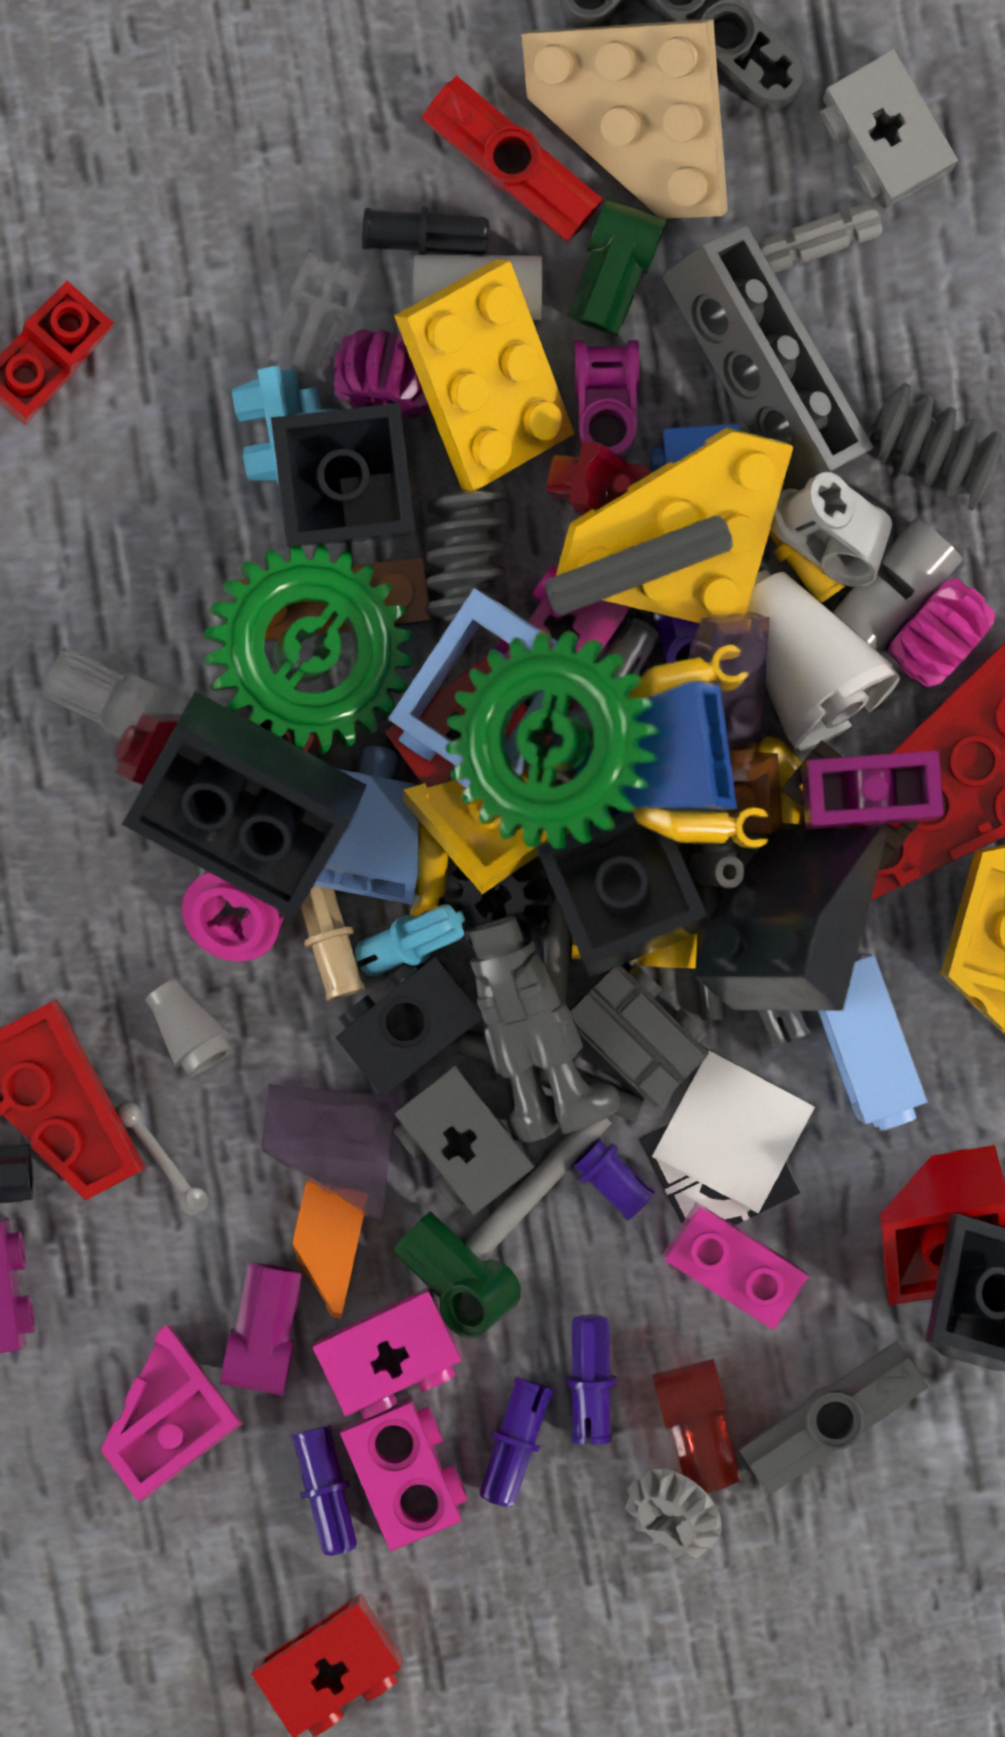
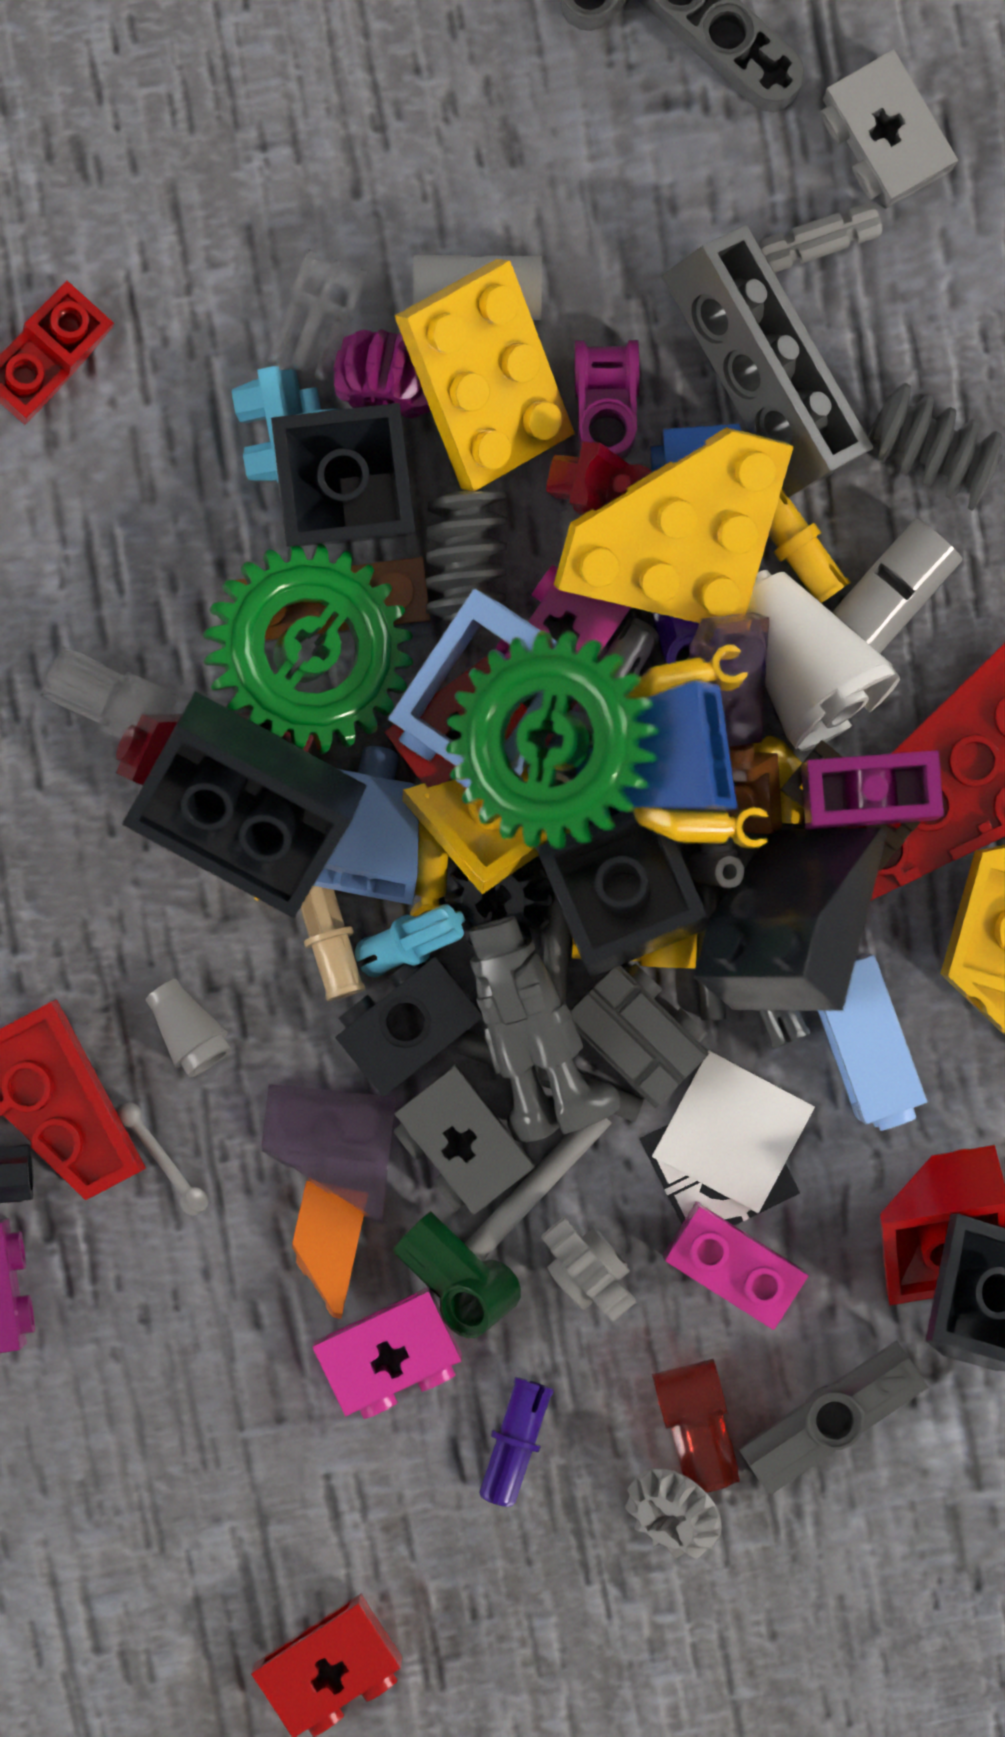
dark pink wing [100,1325,243,1502] -> none
dark pink gear [182,871,284,961] -> none
magenta piece [221,1262,302,1396] -> none
dark purple axle [291,1425,357,1556] -> none
dark pink brick [340,1396,468,1552] -> none
black axle [362,207,490,255] -> none
red piece [421,75,603,244] -> none
tan plate [521,19,728,219] -> none
dark grey axle [545,516,733,615] -> none
dark purple axle [566,1314,616,1445] -> none
dark green piece [567,197,667,336] -> none
dark purple pin [573,1139,656,1221] -> none
light grey piece [771,472,892,587] -> none
dark pink gear [888,578,996,688] -> none
none -> light grey gear [541,1216,636,1322]

